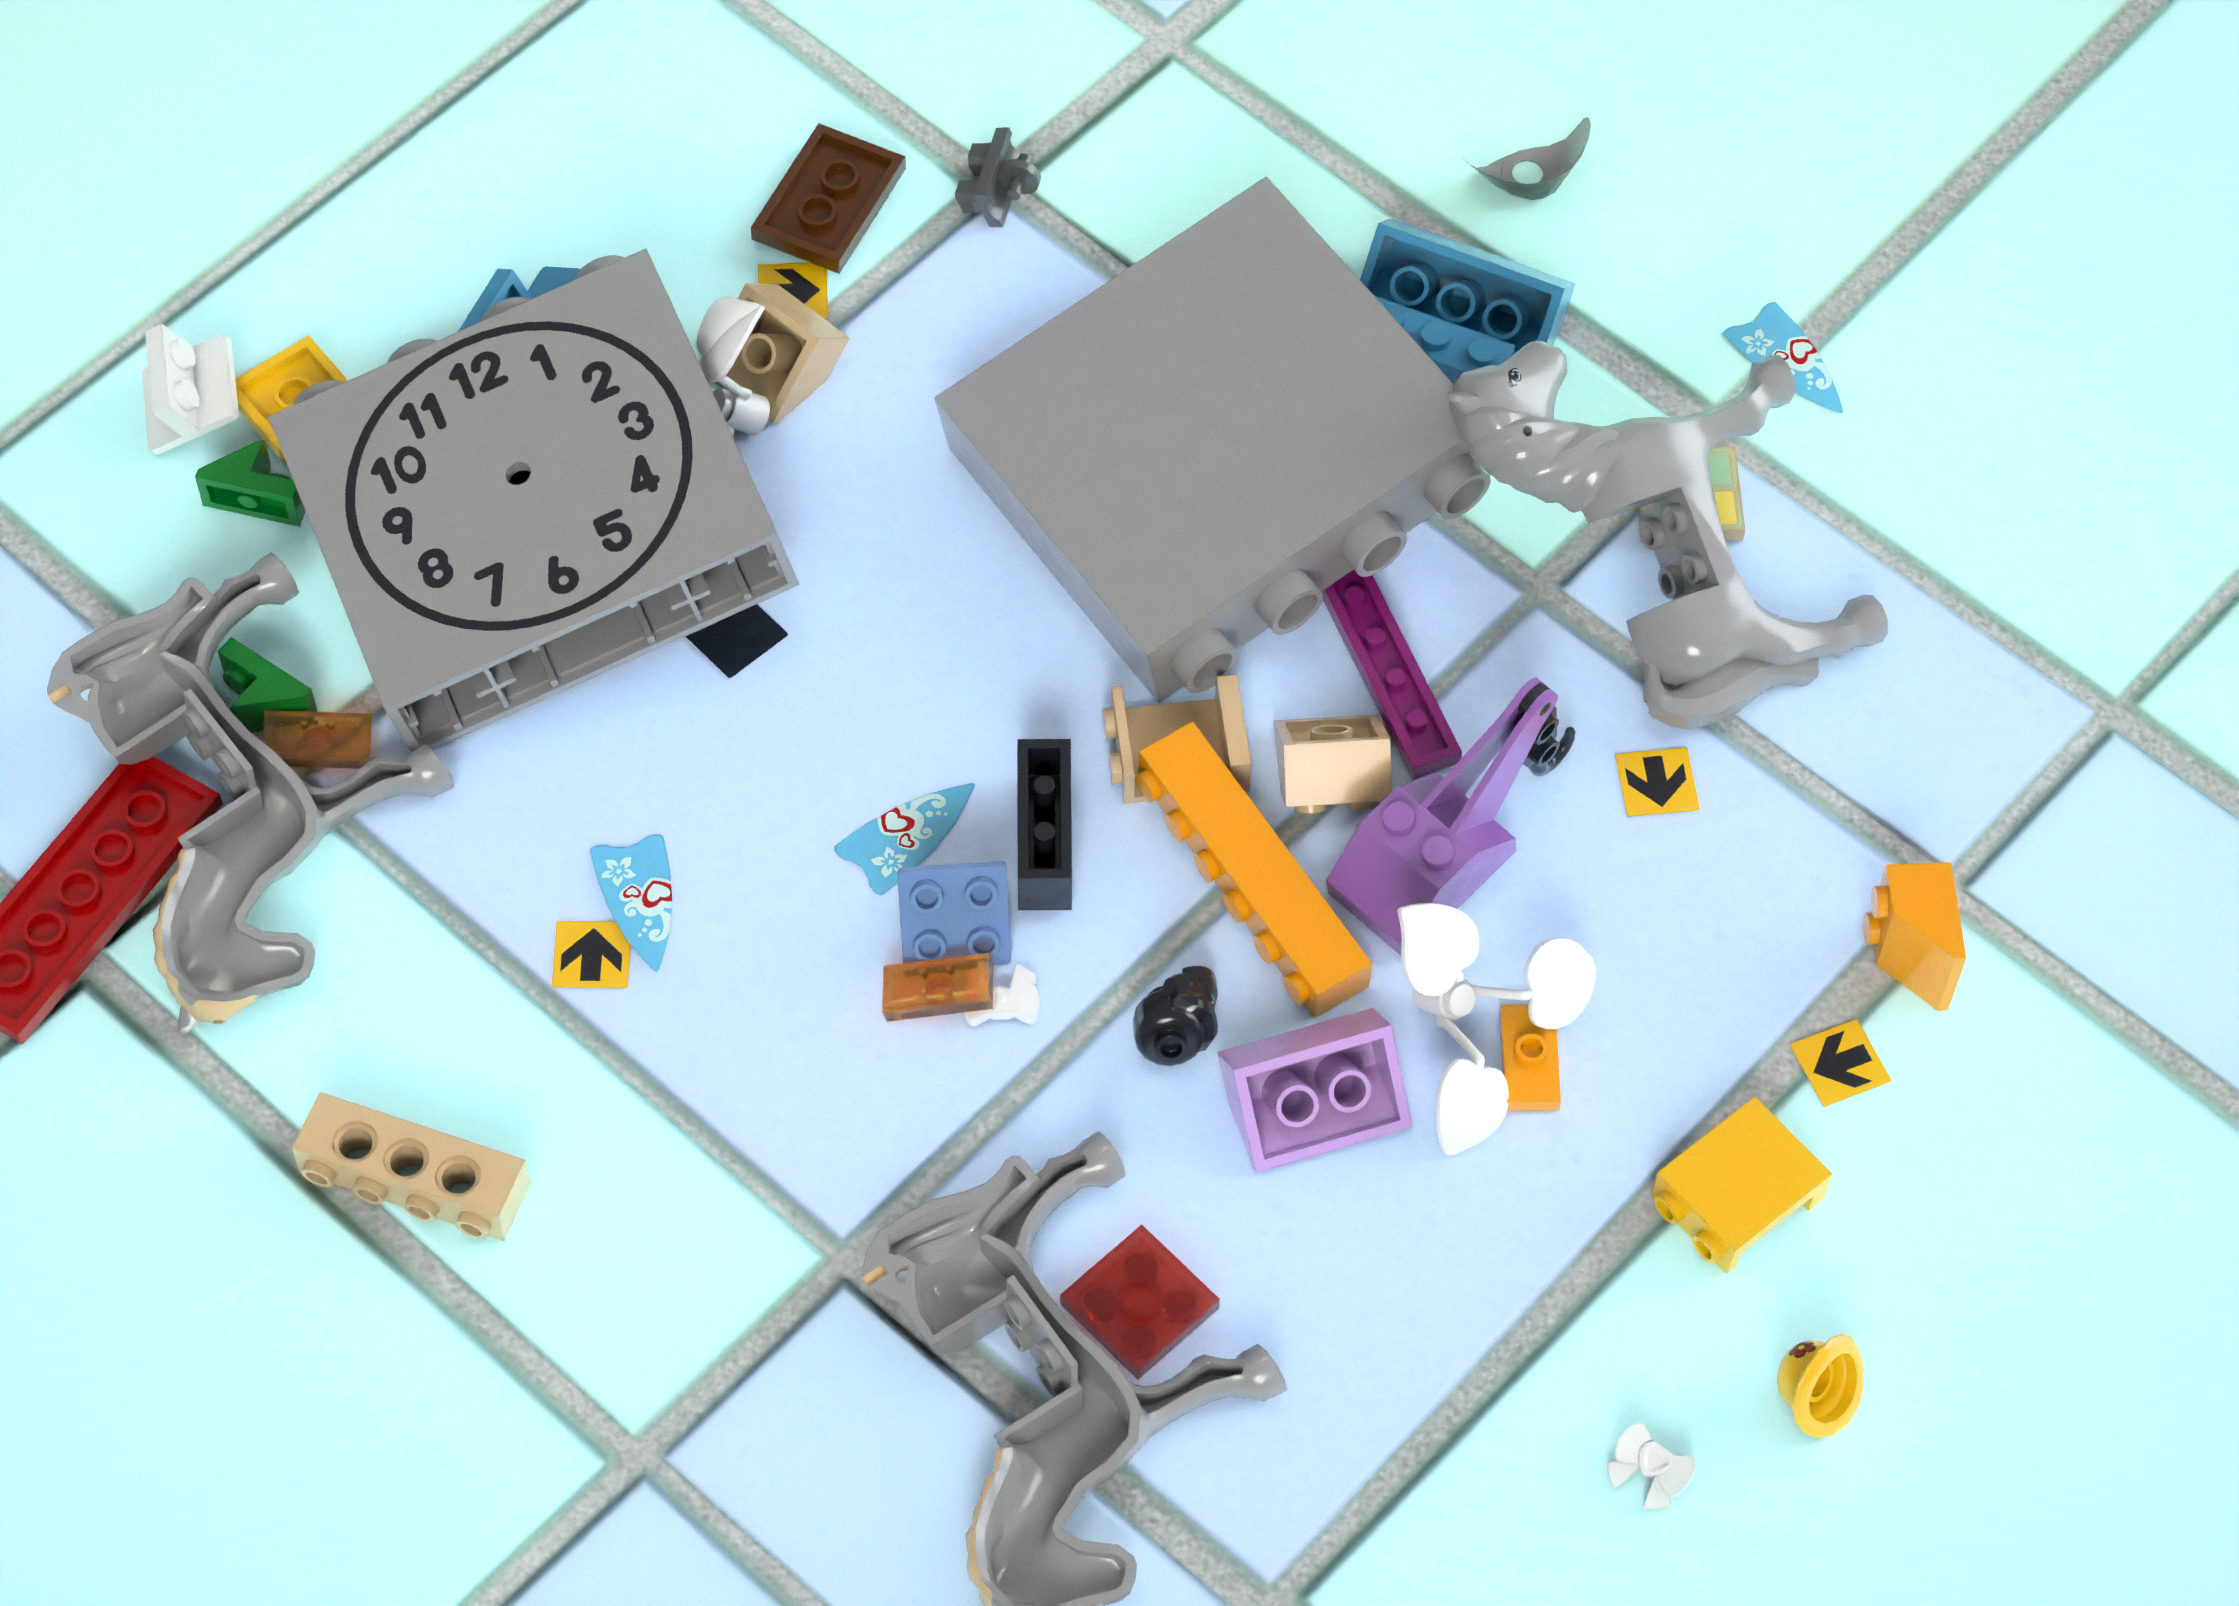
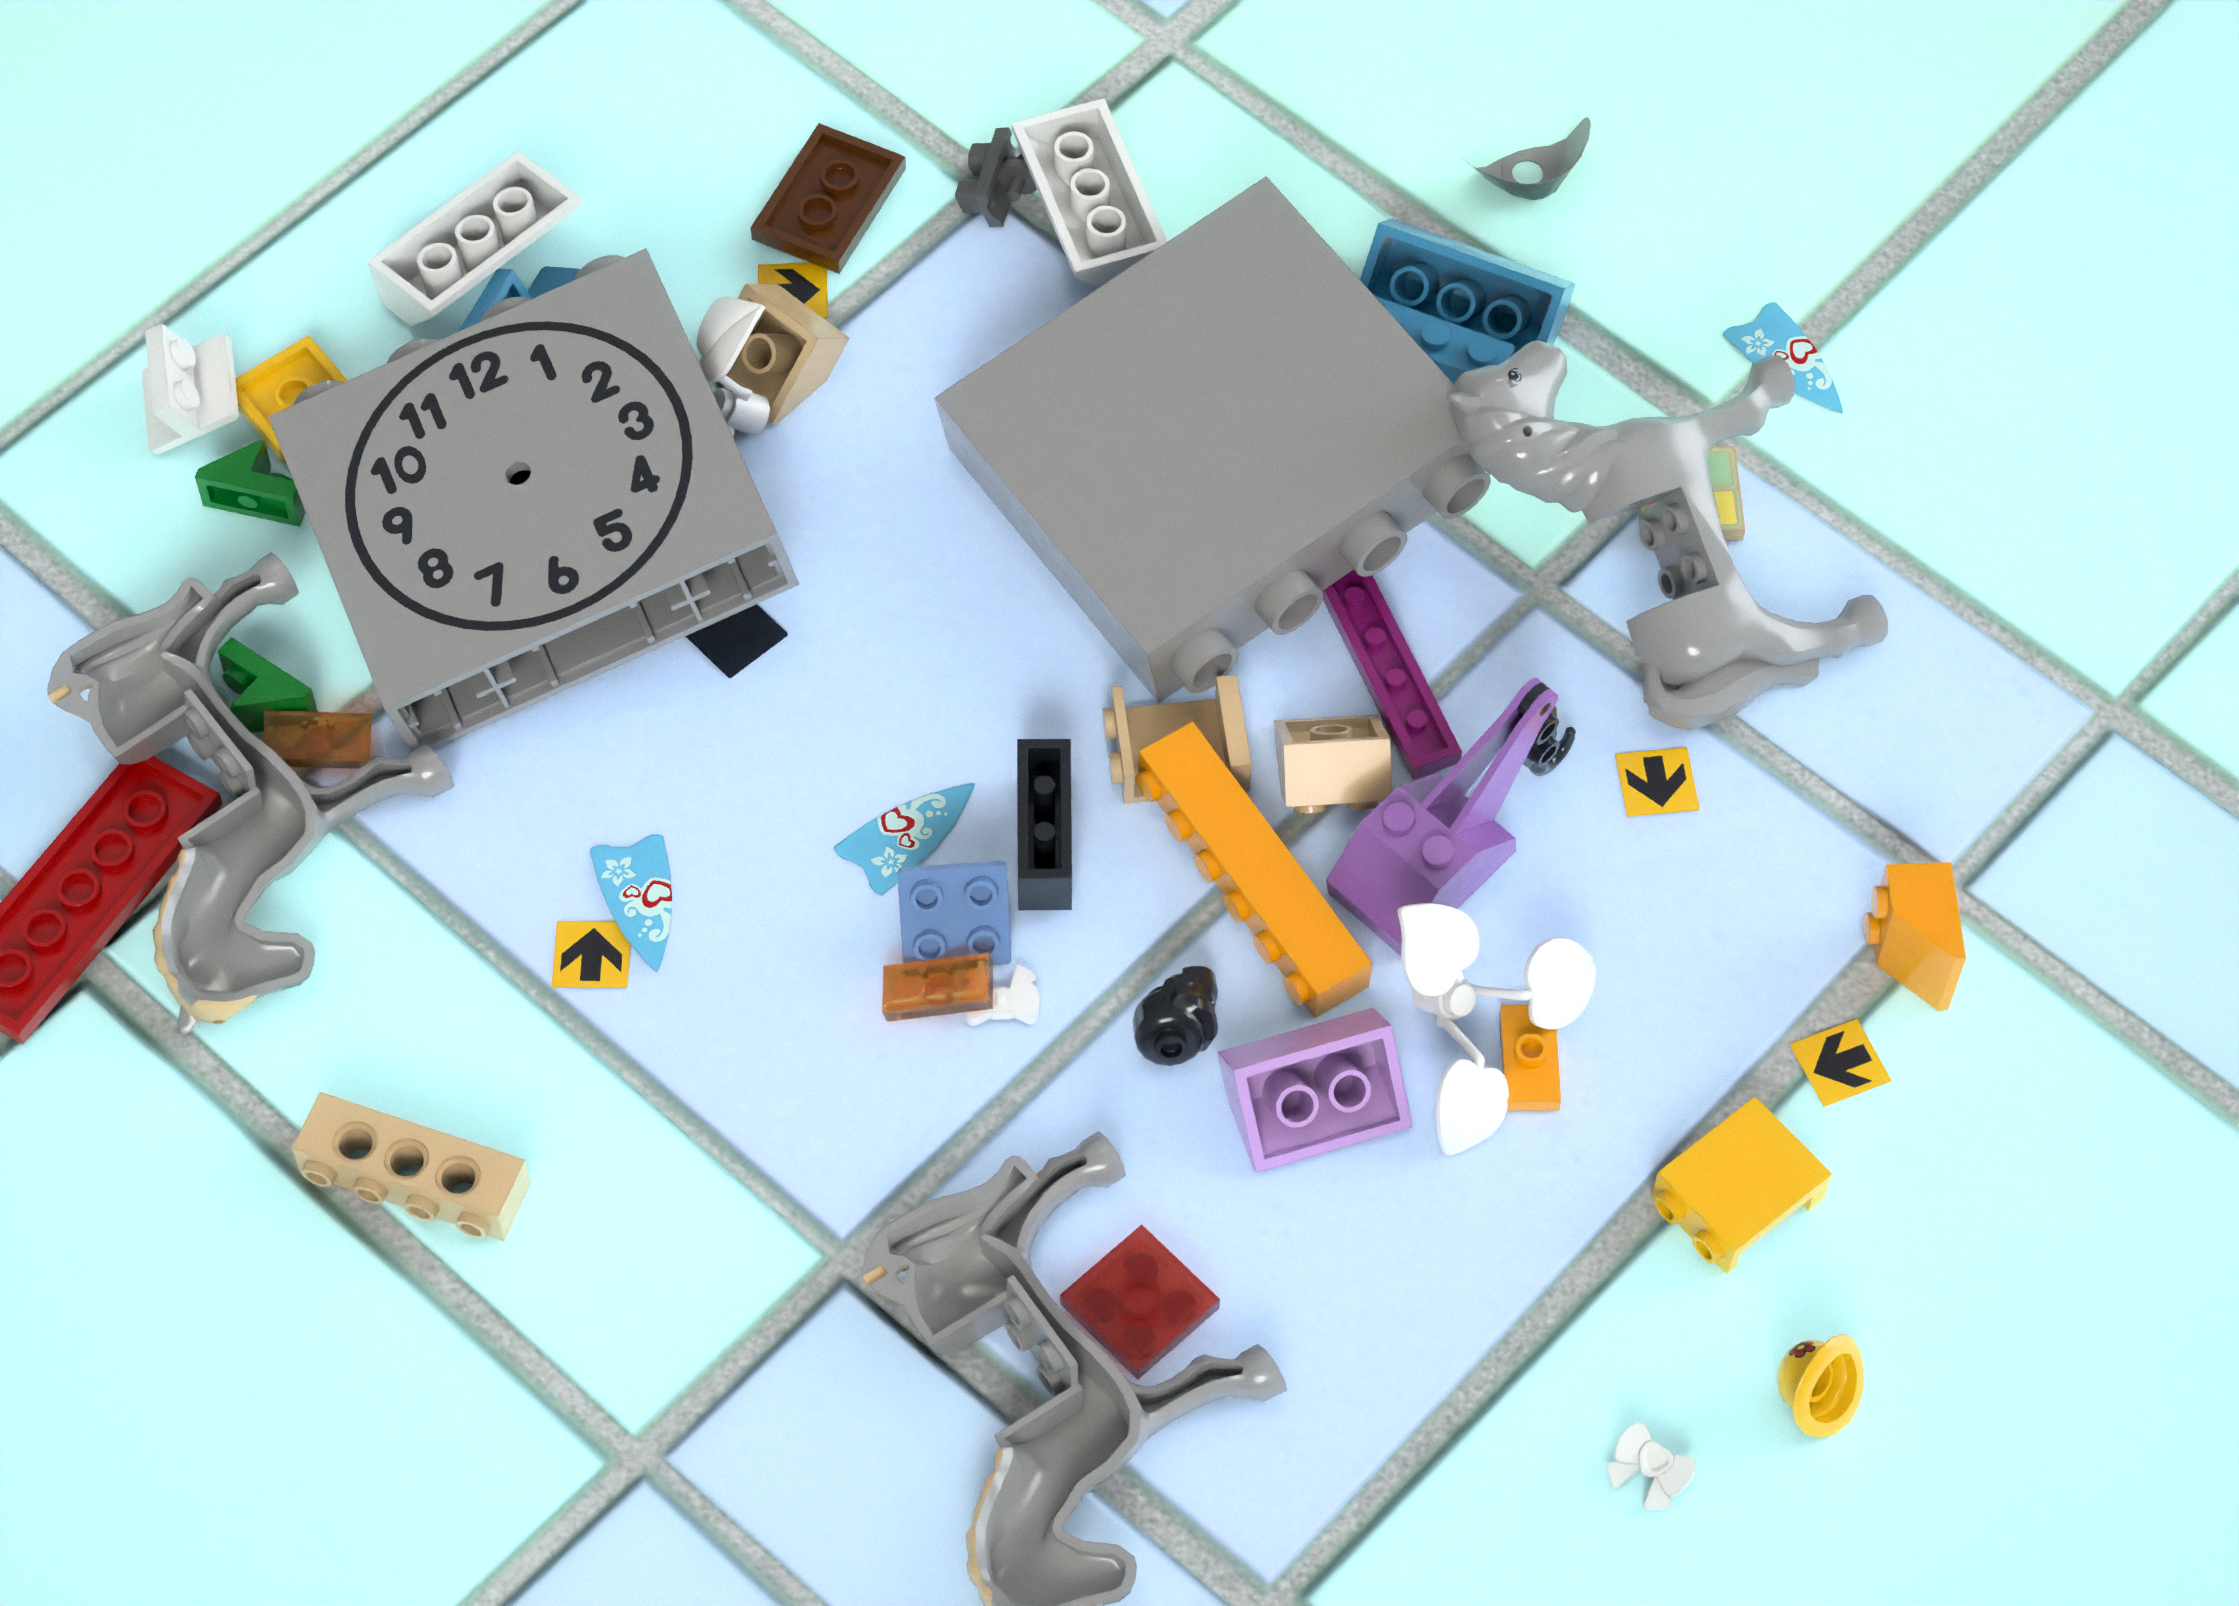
none -> white slope [367,150,584,326]
none -> white slope [1011,98,1168,287]

